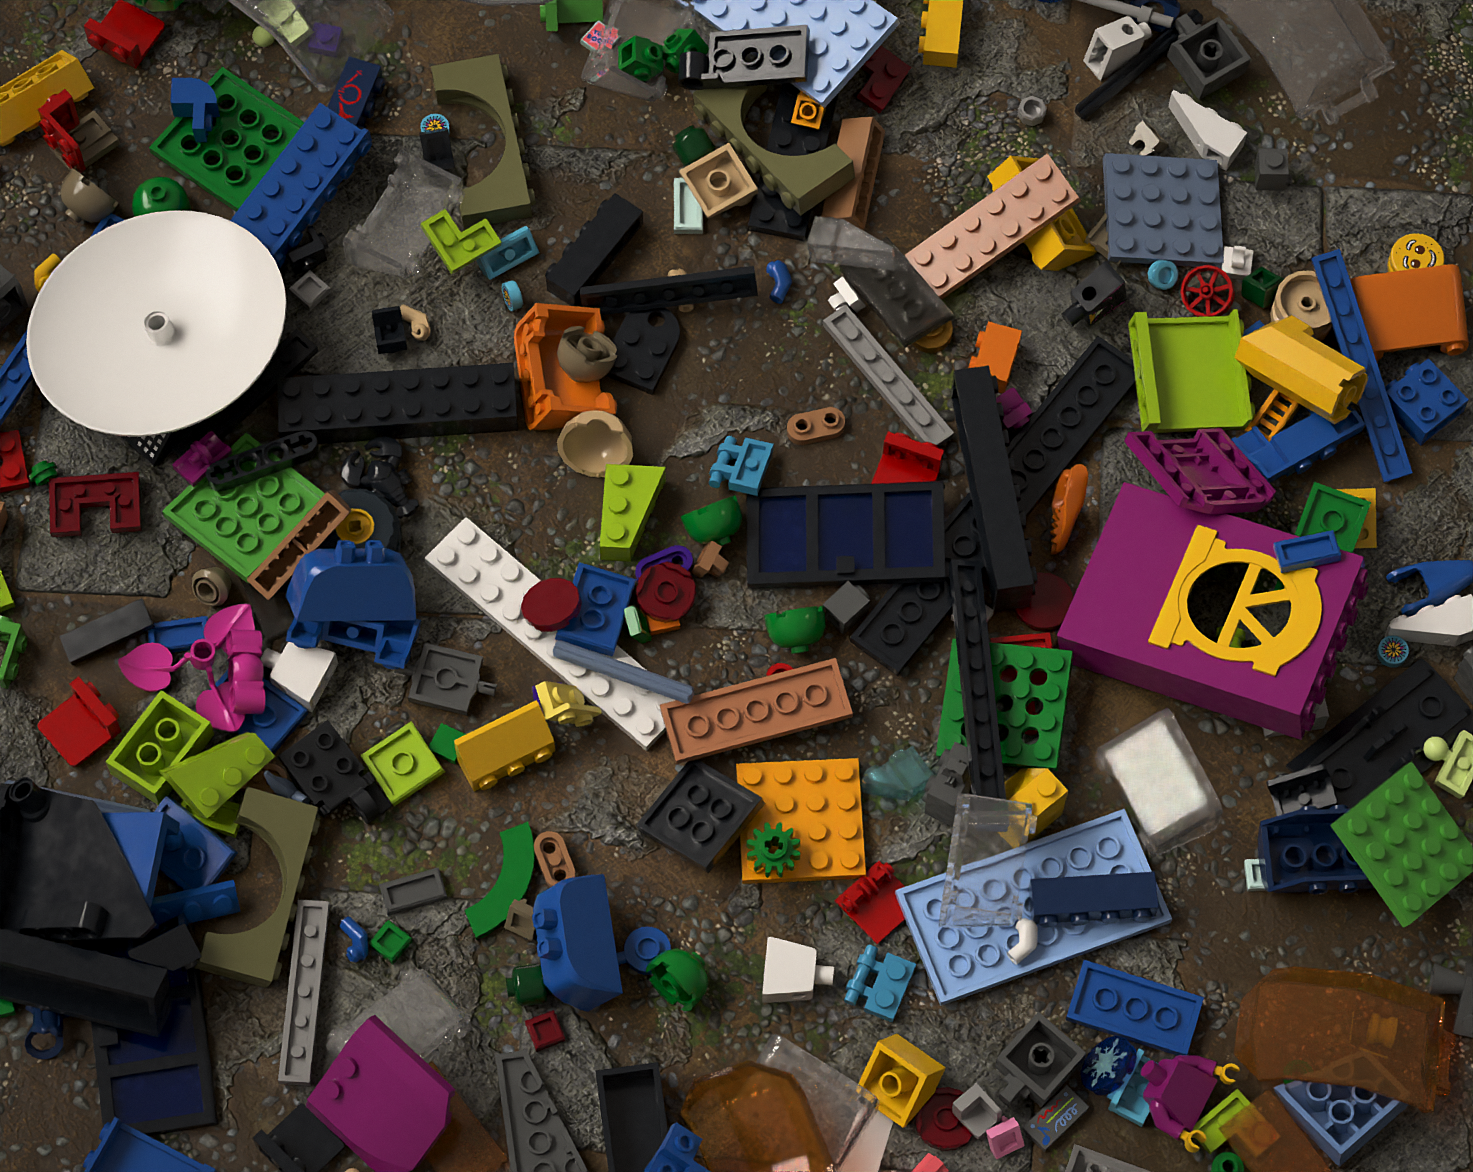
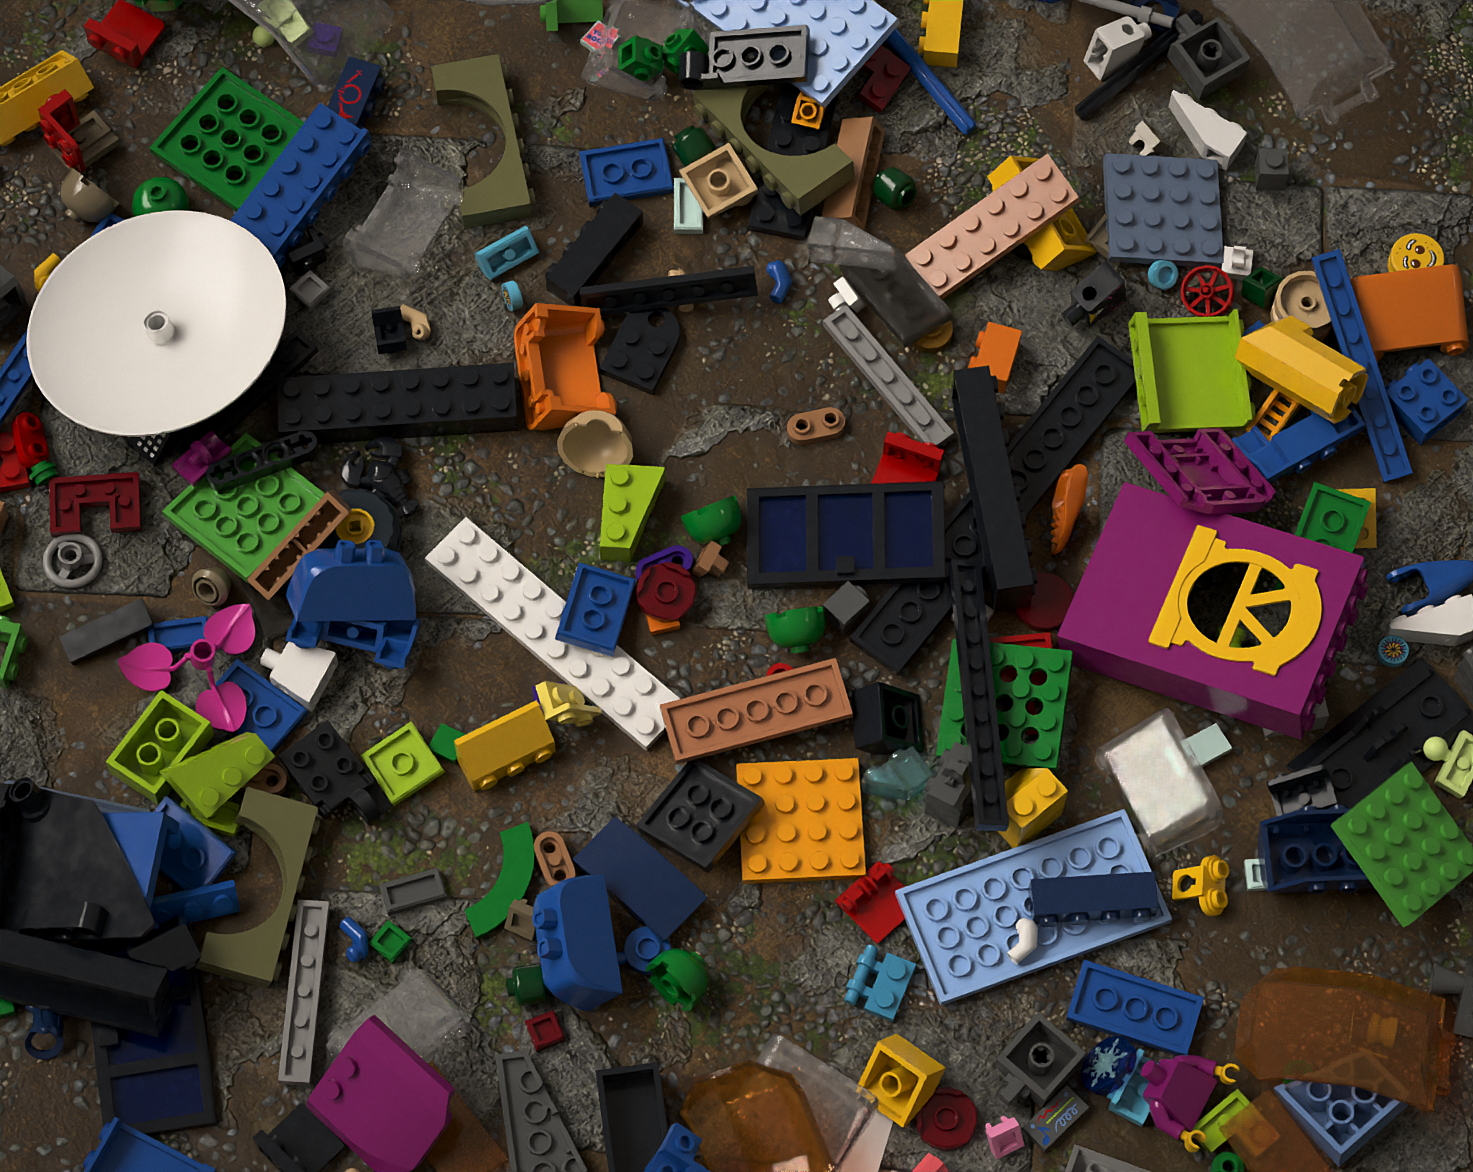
red bracket [37,676,122,767] -> none
blue brick [170,78,220,142] -> none
dark pink piece [226,629,265,714] -> none
sand blue bar [264,770,310,804] -> none
dark grey plate [394,643,497,716] -> none
black bracket [419,128,455,175] -> none
tile [420,114,450,133] -> none
lime plate [420,209,502,274] -> none
dark red tile [521,578,582,632] -> none
sand blue axle [553,640,695,704] -> none
dark tan cylinder [557,326,617,382] -> none
green tile [624,606,652,644] -> none
dark azure plate [709,436,774,496] -> none
green gear [747,822,801,878] -> none
white torso [762,937,834,1003] -> none
clear windscreen [938,793,1037,928] -> none
light grey panel [952,1083,1002,1139] -> none
magenta bracket [996,387,1032,430] -> none
light grey tile [1017,96,1047,126] -> none
blue tile [1273,530,1341,573] -> none
none -> red plate [11,412,49,469]
none -> light grey piece [42,534,103,588]
none -> dark blue slope [572,817,707,943]
none -> blue tile [579,138,674,207]
none -> black slope [852,681,923,755]
none -> dark green head [873,167,916,210]
none -> blue axle [885,28,976,135]
none -> light aqua tile [1163,723,1232,779]
none -> yellow bracket [1172,855,1229,916]

